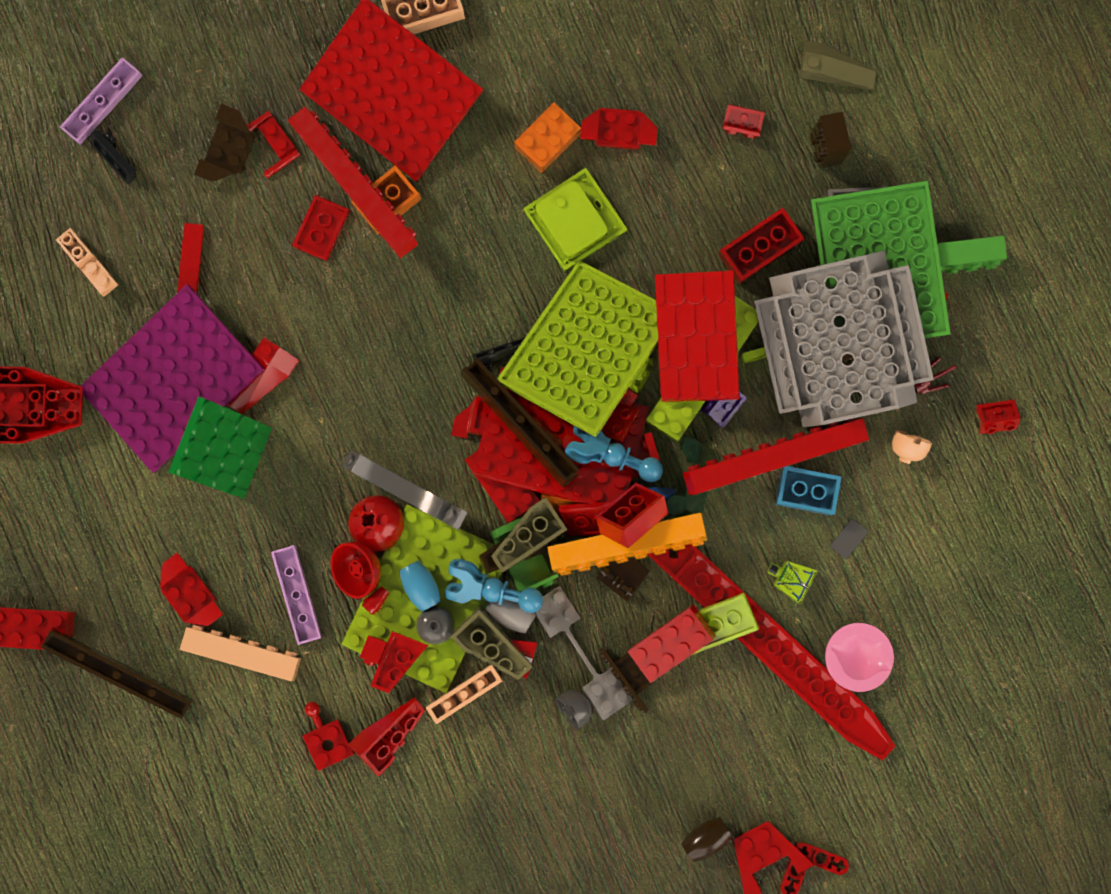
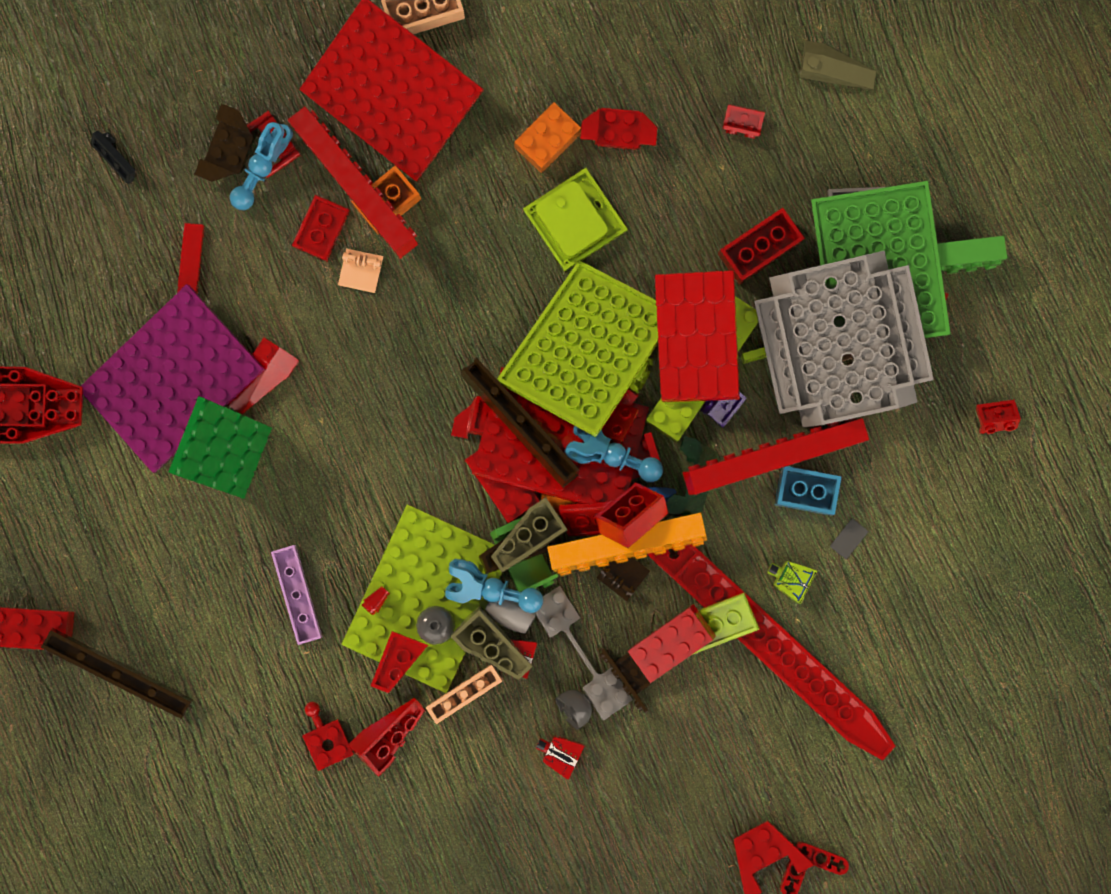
light nougat slope [56,228,118,297] -> none
lavender piece [60,57,143,145] -> none
red piece [160,552,223,626] -> none
light nougat brick [180,624,301,681] -> none
red piece [330,542,381,599] -> none
dark grey arch [342,450,467,530] -> none
red piece [348,495,404,552] -> none
red brick [360,635,388,666] -> none
dark azure piece [399,560,441,612] -> none
black hinge [472,337,525,371] -> none
dark brown piece [681,817,733,862] -> none
dark brown brick [809,112,851,168] -> none
bright pink piece [825,623,894,692] -> none
light nougat cylinder [892,430,932,464] -> none
dark red plant [914,357,957,395] -> none
none -> dark azure piece [230,122,293,210]
none -> light nougat hinge [338,248,383,293]
none -> red torso [535,735,585,780]

